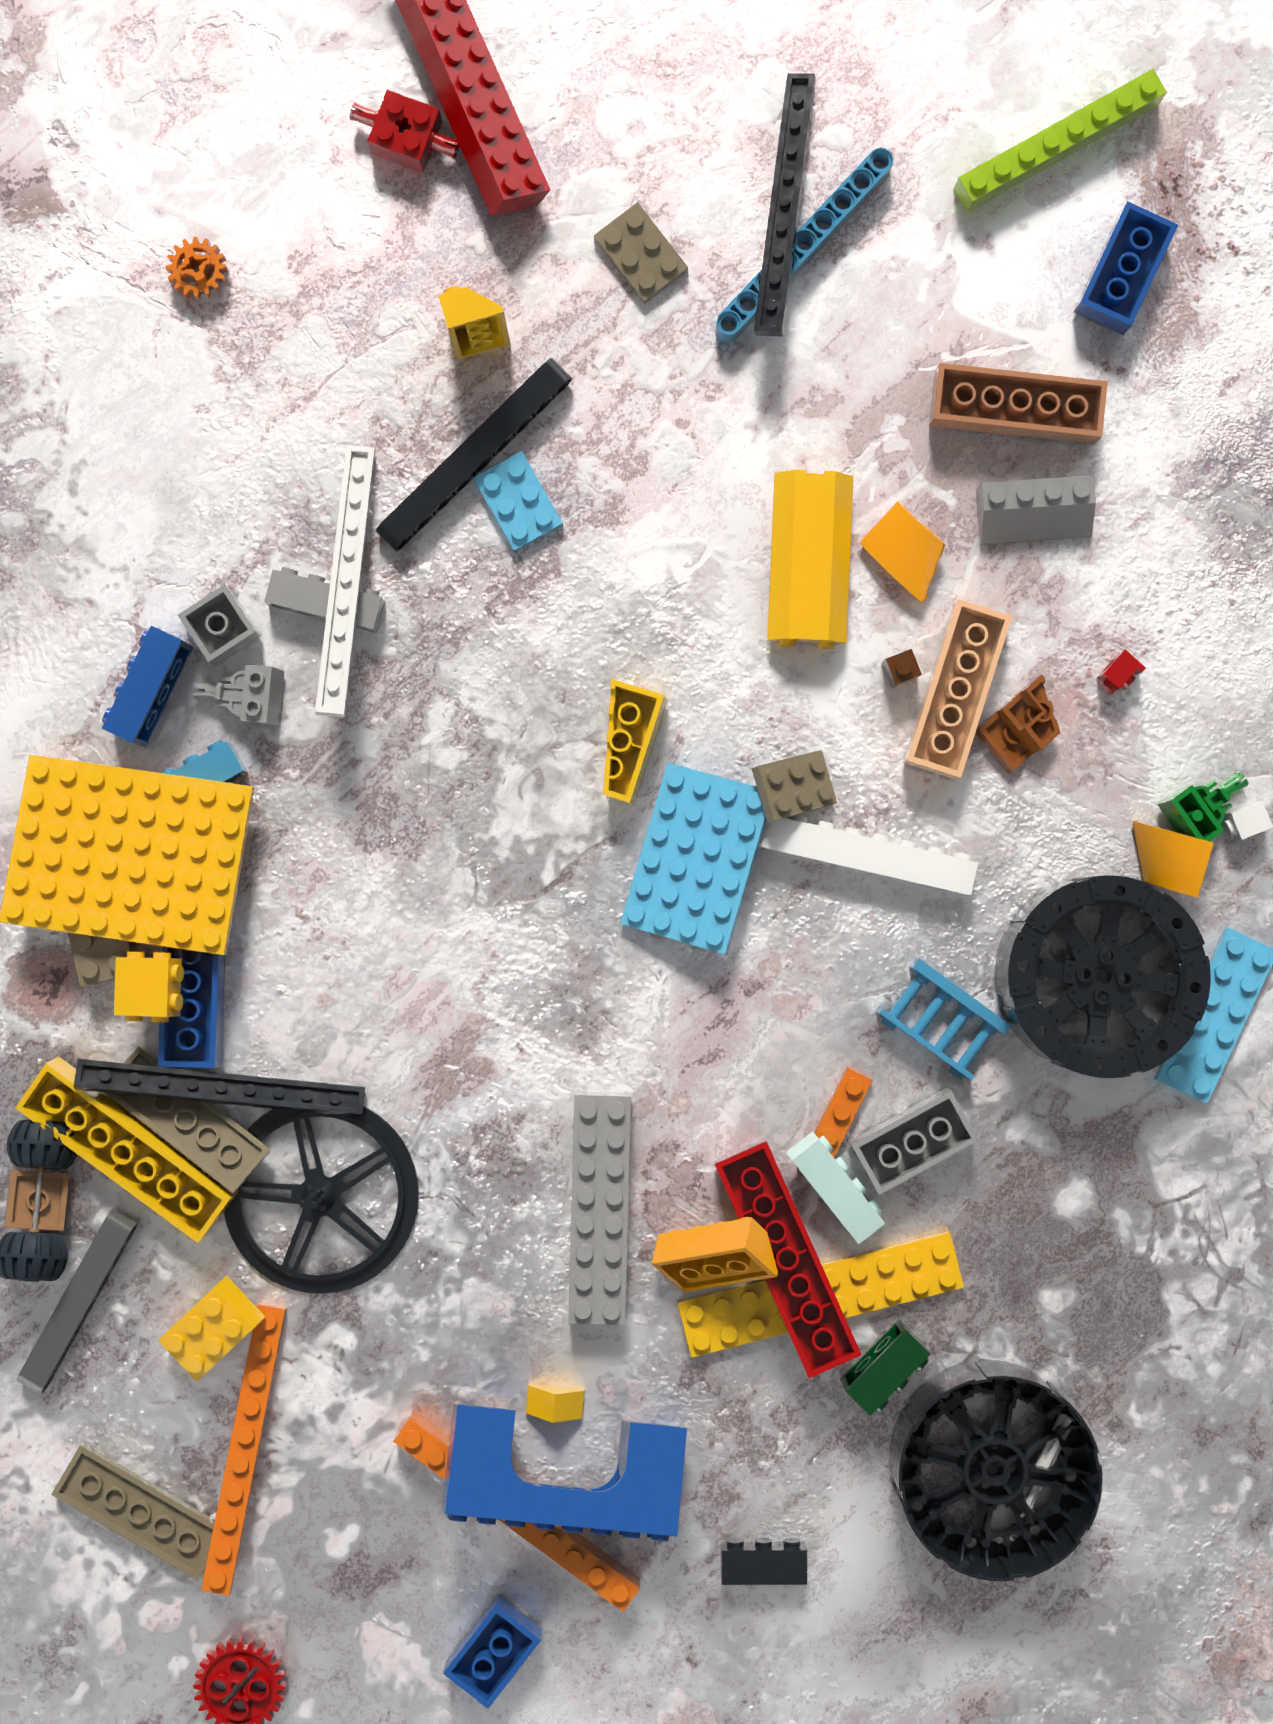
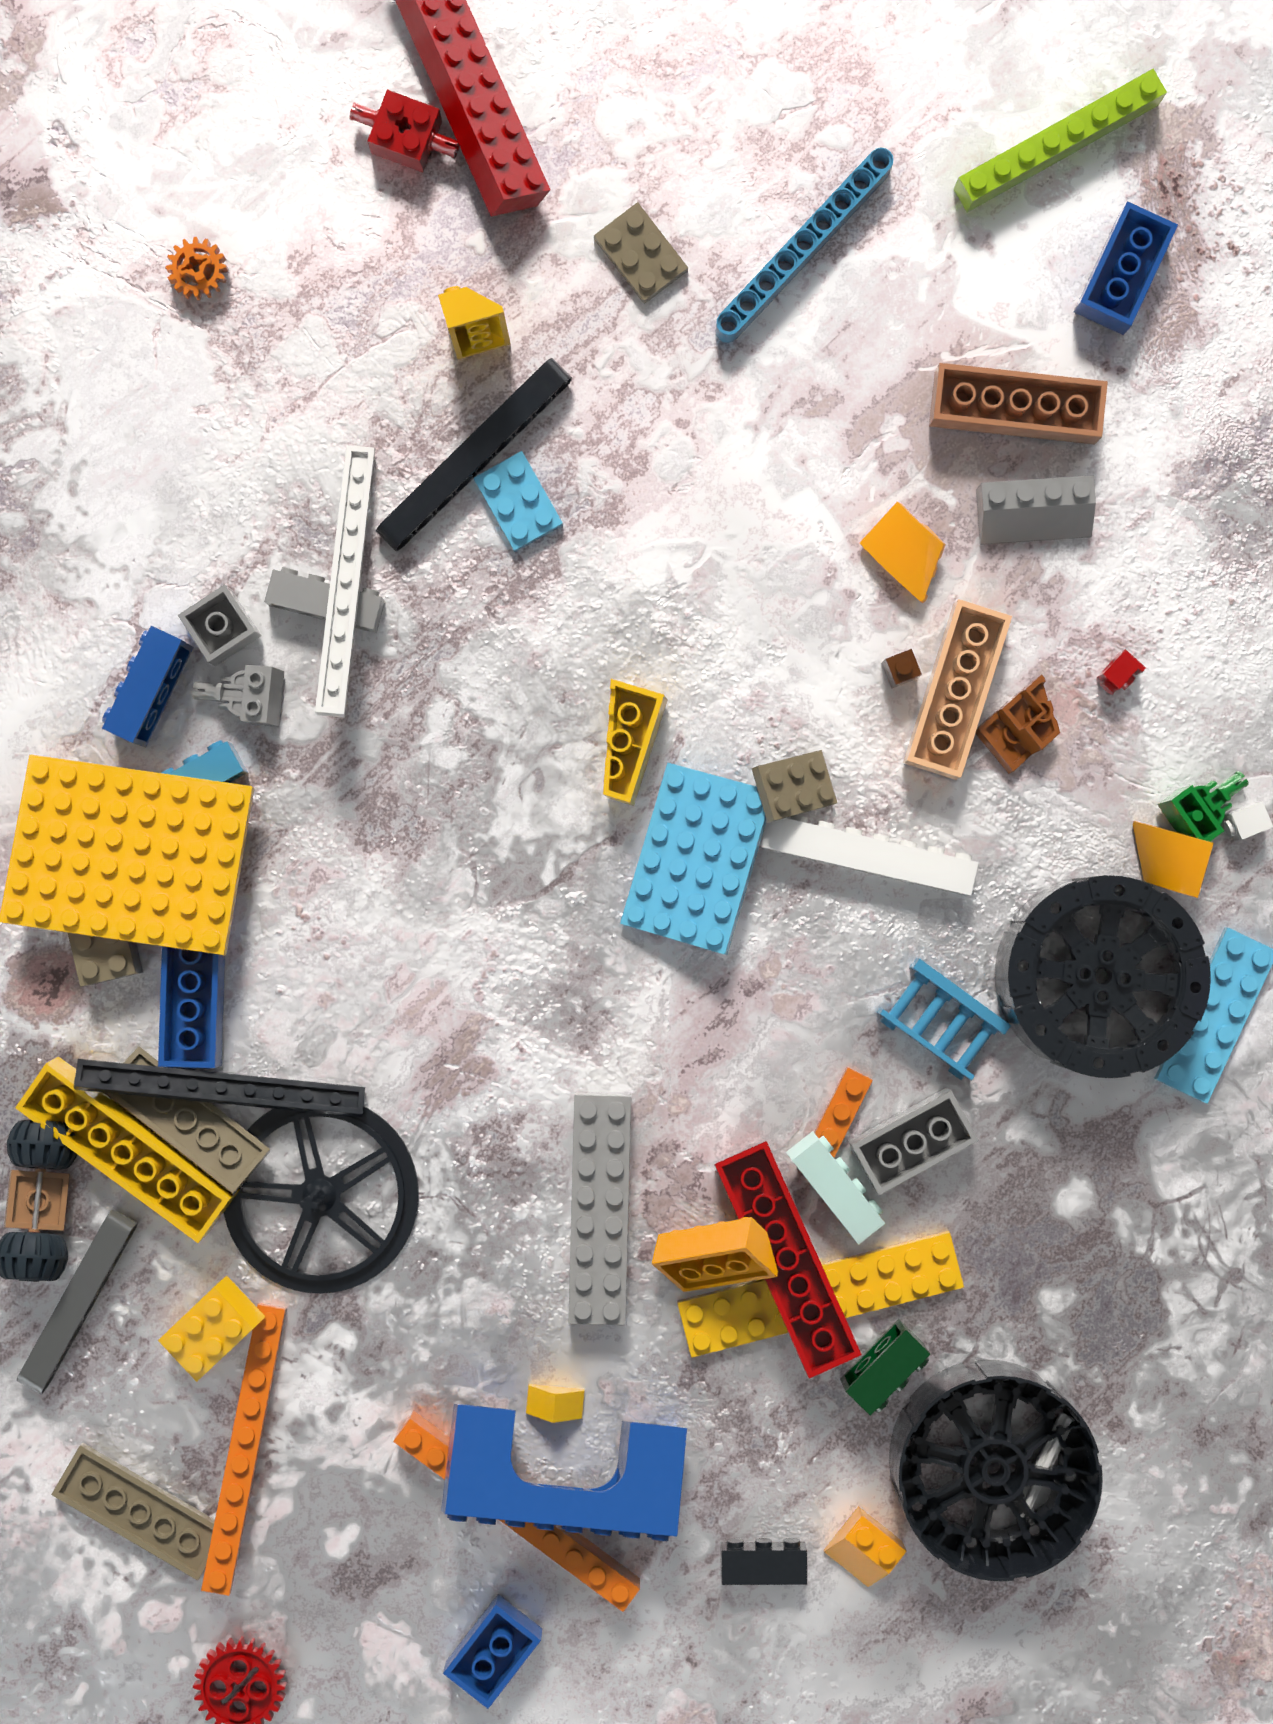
yellow brick [114,952,184,1022] -> none
black plate [754,73,816,337] -> none
yellow panel [767,469,854,649] -> none
none -> light orange slope [824,1506,907,1587]

